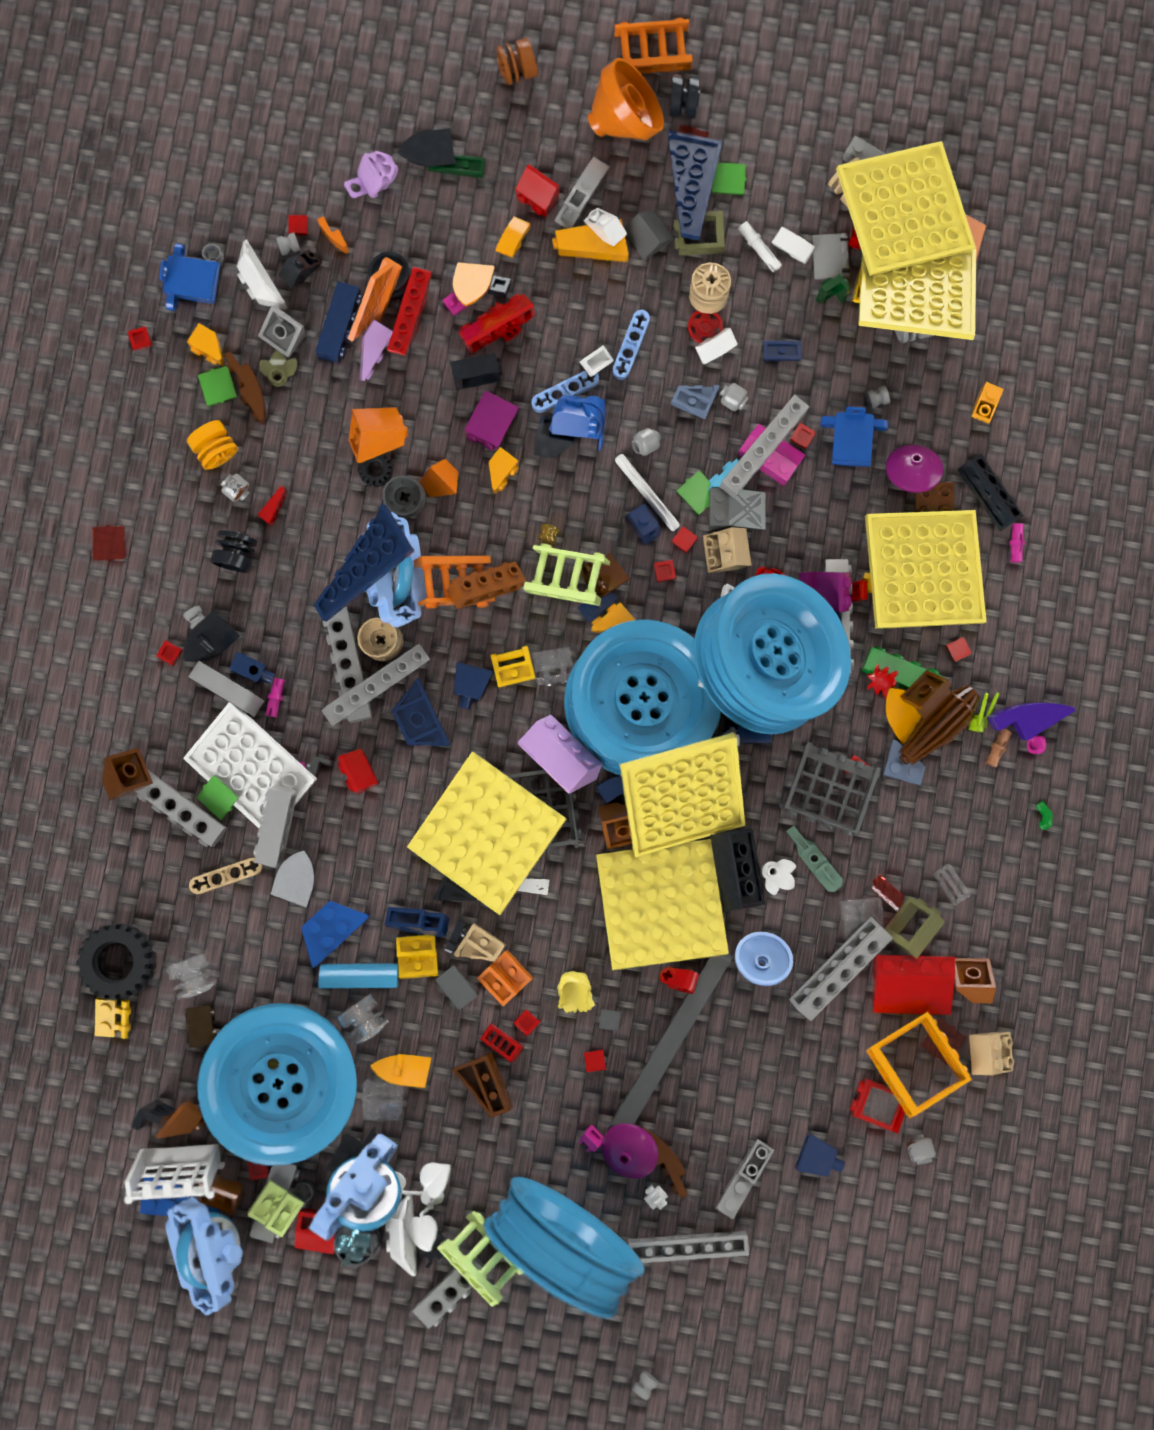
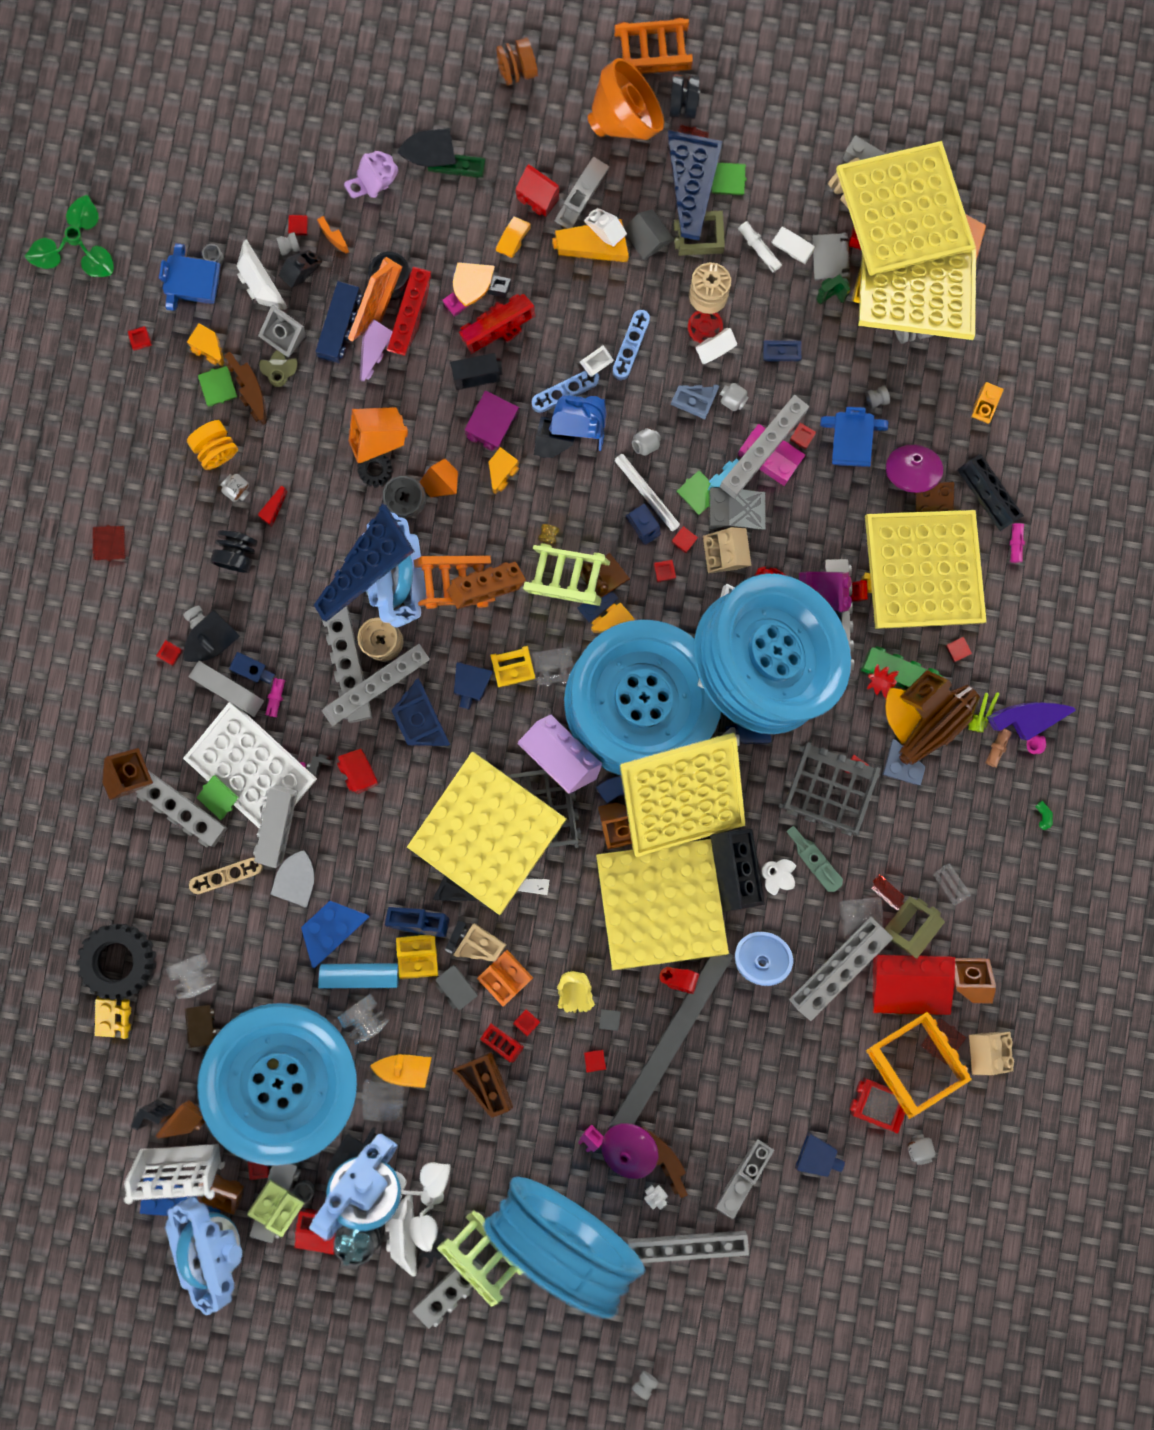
none -> green plant [25,195,114,277]

